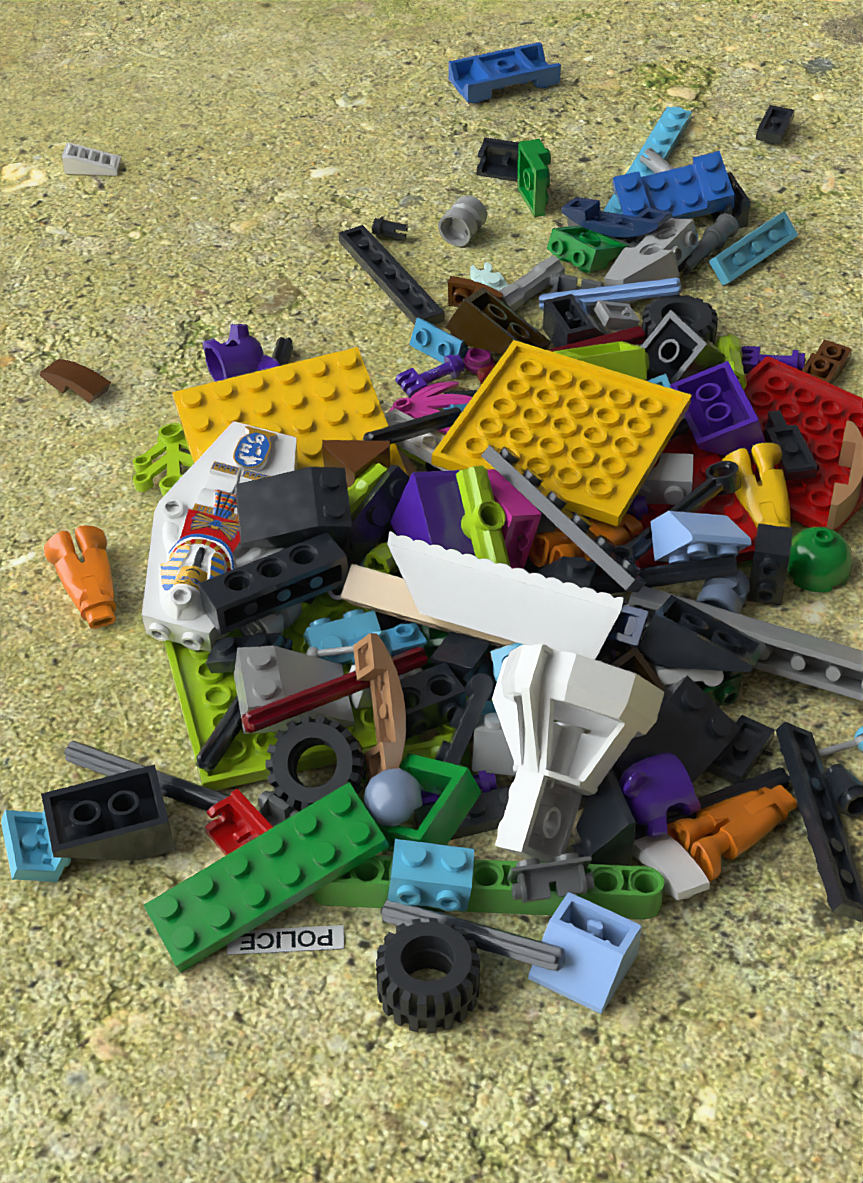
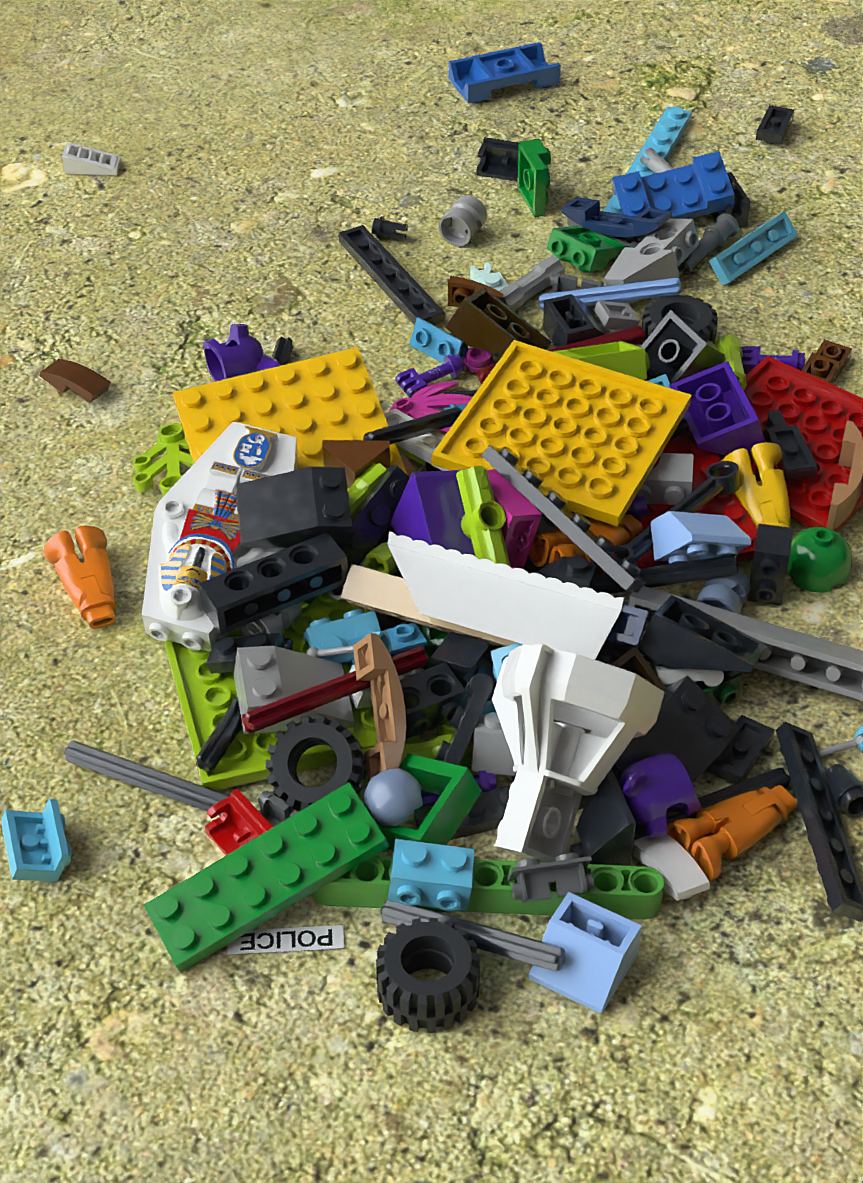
black slope [41,764,176,861] -> none

